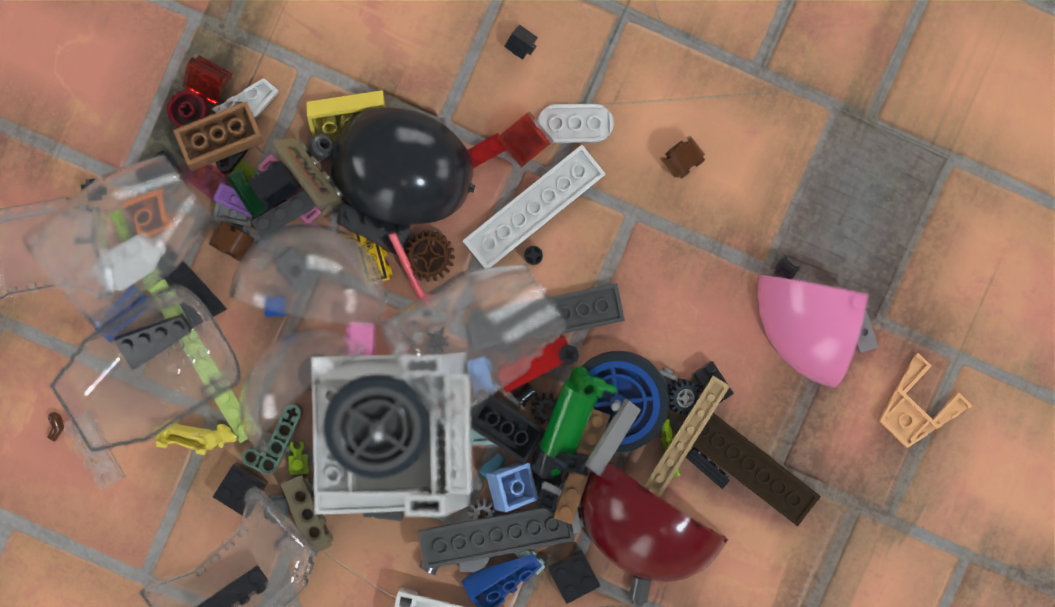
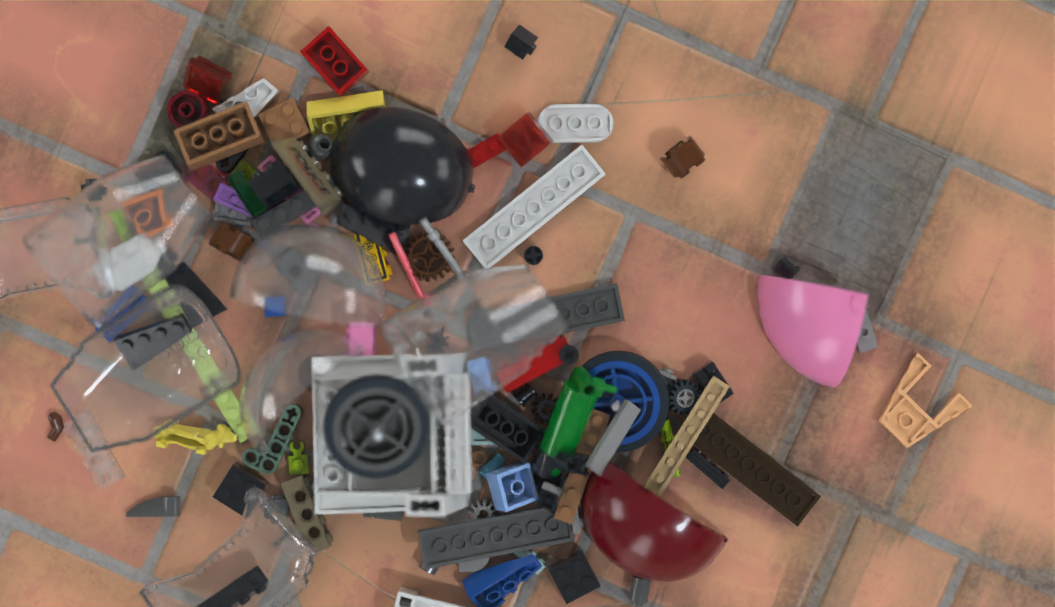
none -> dark grey piece [126,496,180,517]
none -> medium nougat brick [258,98,312,142]
none -> red brick [300,26,369,97]
none -> light grey bar [419,217,488,311]
none -> medium nougat plate [471,448,488,468]

